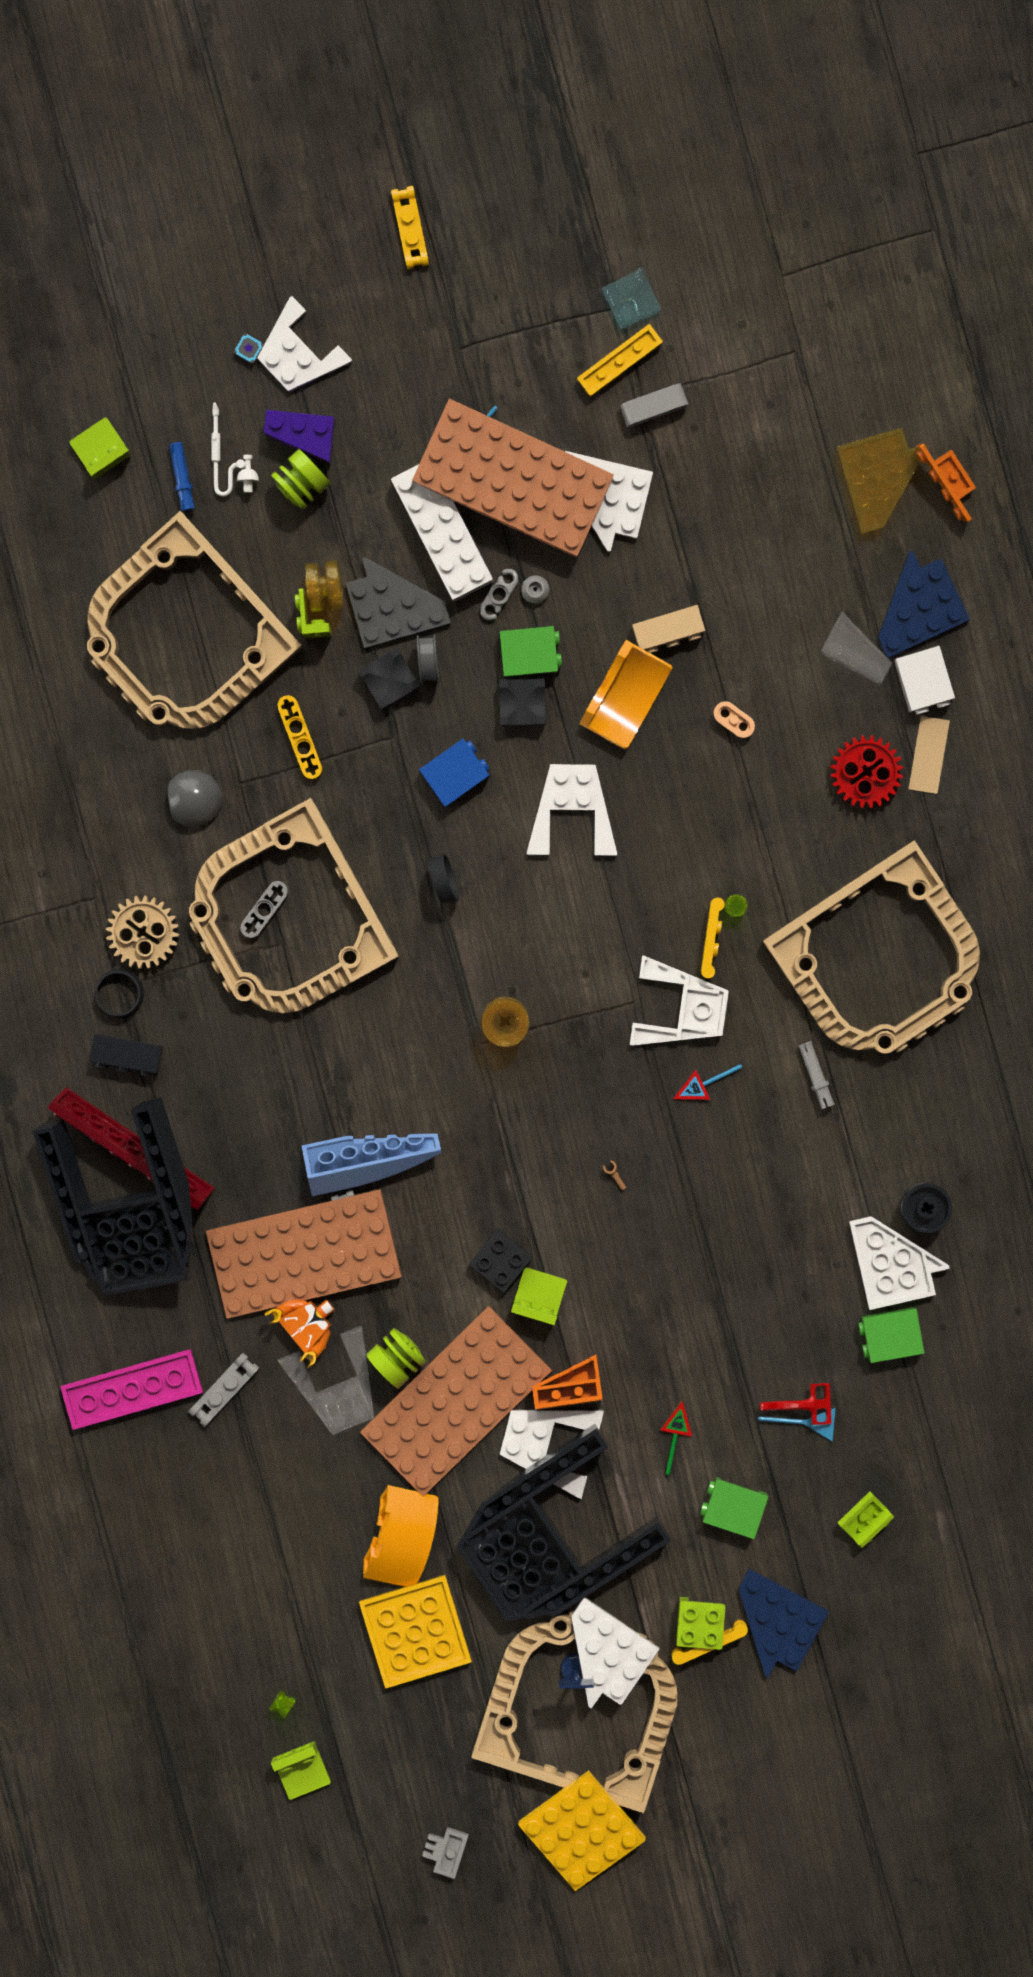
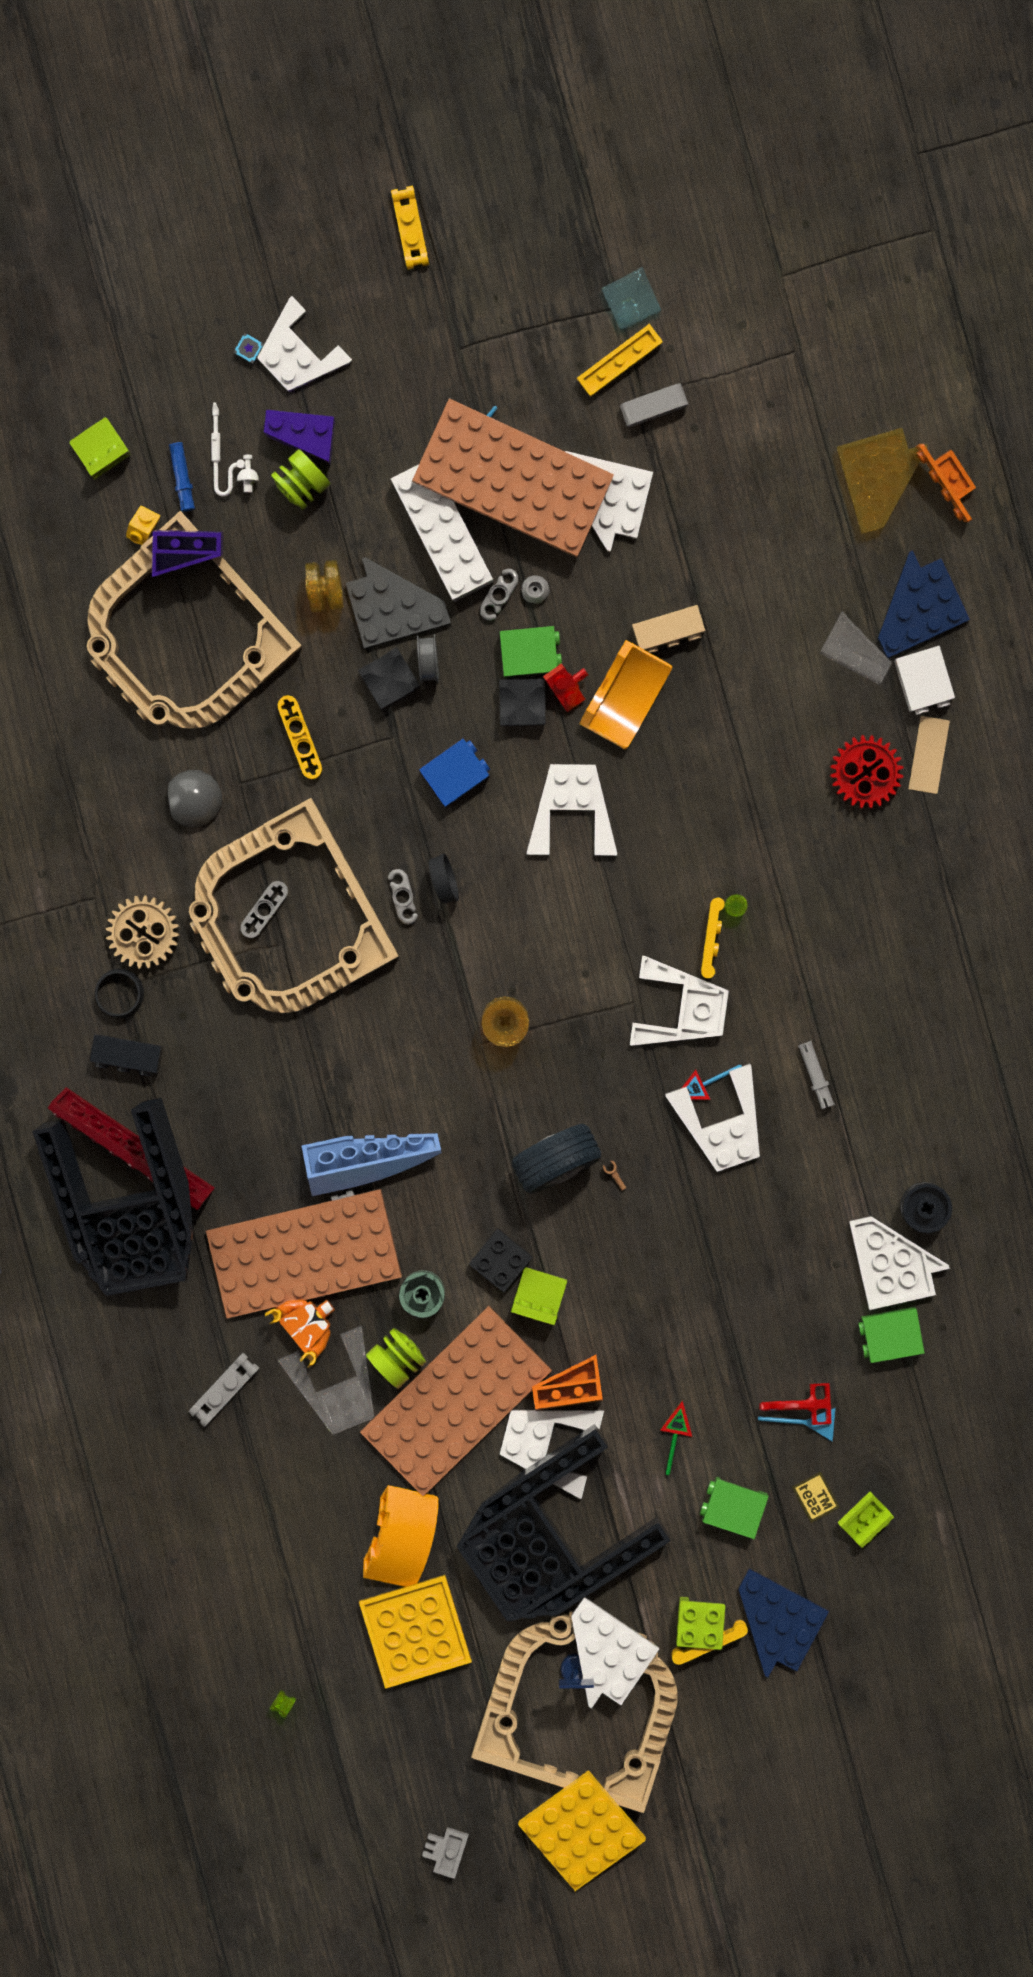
dark pink plate [60,1349,203,1430] -> none
lime bracket [271,1741,331,1800] -> none
lime bracket [295,589,332,638] -> none
light nougat plate [714,702,755,738] -> none
tan arch [762,840,980,1053] -> none
none -> yellow bracket [126,506,161,545]
none -> dark purple wedge [152,530,223,577]
none -> light grey piece [388,869,418,925]
none -> sand green brick [399,1270,445,1318]
none -> black wheel [512,1124,602,1194]
none -> red plate [543,664,589,712]
none -> white wing [665,1064,760,1172]
none -> clear yellow sticker [792,1472,840,1523]

